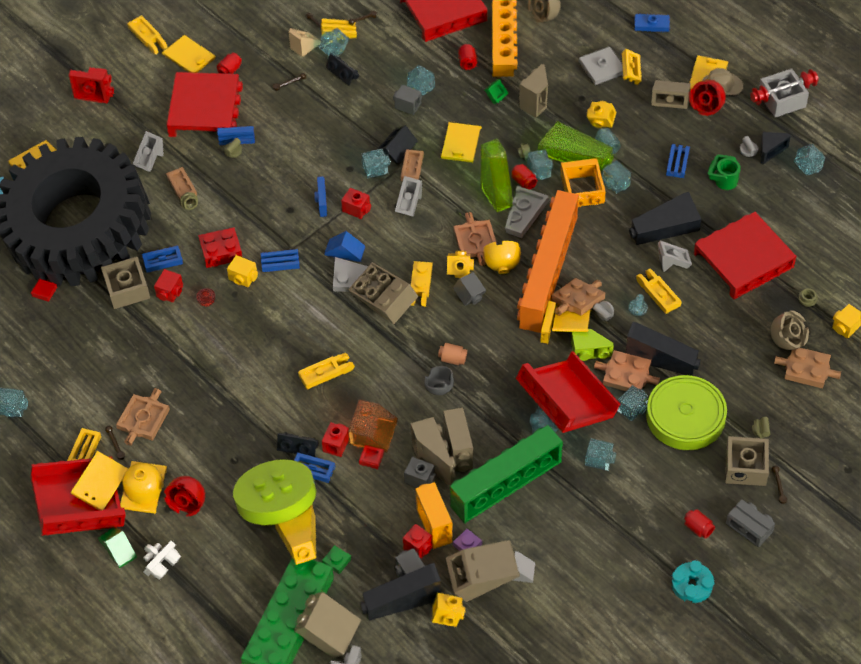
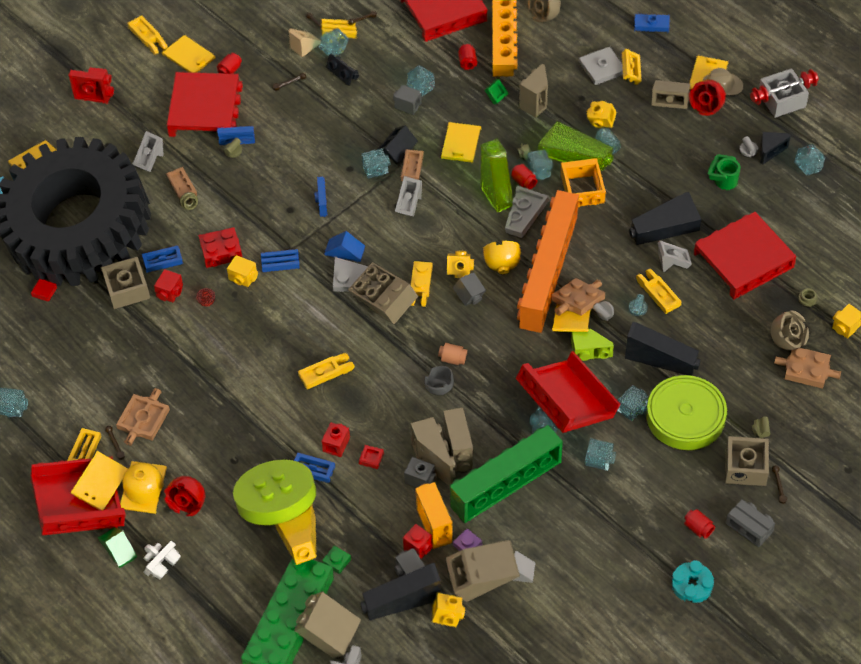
black hinge [277,432,319,457] -> none
red brick [341,187,371,219] -> none
clear orange slope [348,399,398,453] -> none
nougat plate [454,212,497,266] -> none
yellow tile [541,301,556,344] -> none
nougat plate [594,350,660,395] -> none
clear light blue brick [602,160,631,194] -> none
blue tile [666,144,690,178] -> none

